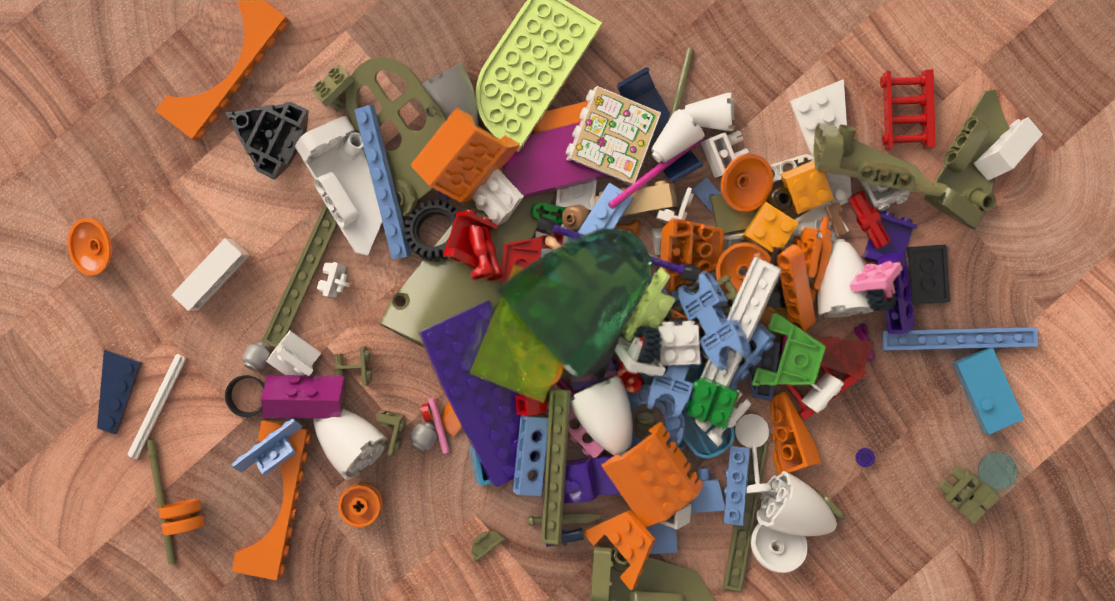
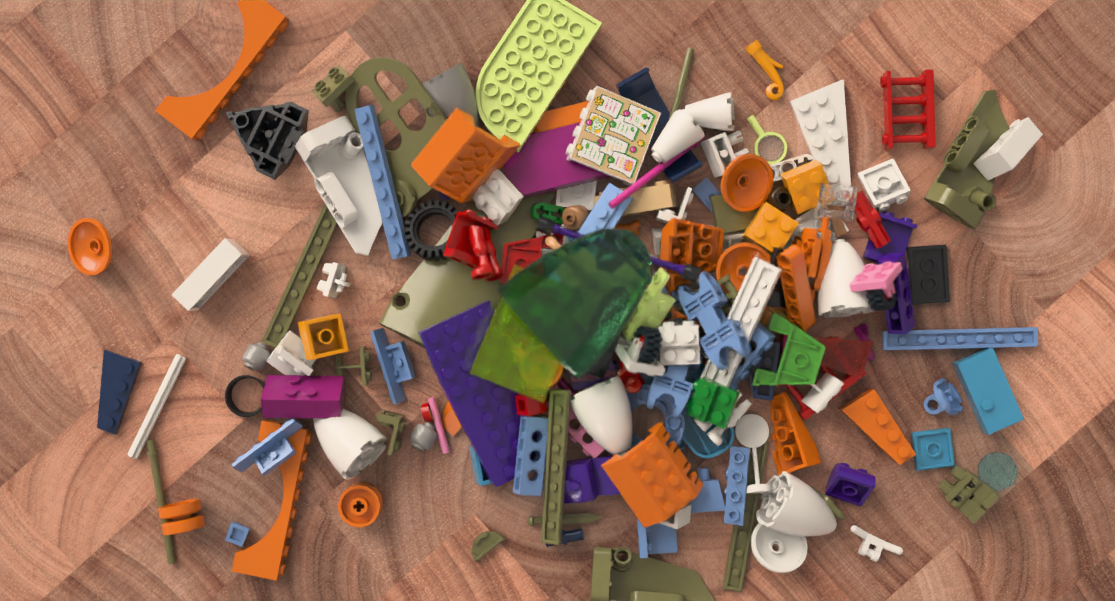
orange wing [583,510,656,590] -> none
olive tile [636,411,655,431] -> none
olive panel [813,123,945,197] -> none
dark purple plate [855,448,875,467] -> none
none -> medium blue plate [225,521,251,547]
none -> light orange brick [298,313,349,360]
none -> medium blue bracket [370,327,416,405]
none -> light orange plant [745,40,784,100]
none -> piece [747,115,787,165]
none -> clear plate [814,183,858,221]
none -> dark purple brick [825,463,876,507]
none -> orange wedge [838,388,916,465]
none -> white piece [851,525,903,562]
none -> dark azure tile [911,427,955,471]
none -> medium blue tile [924,378,963,415]

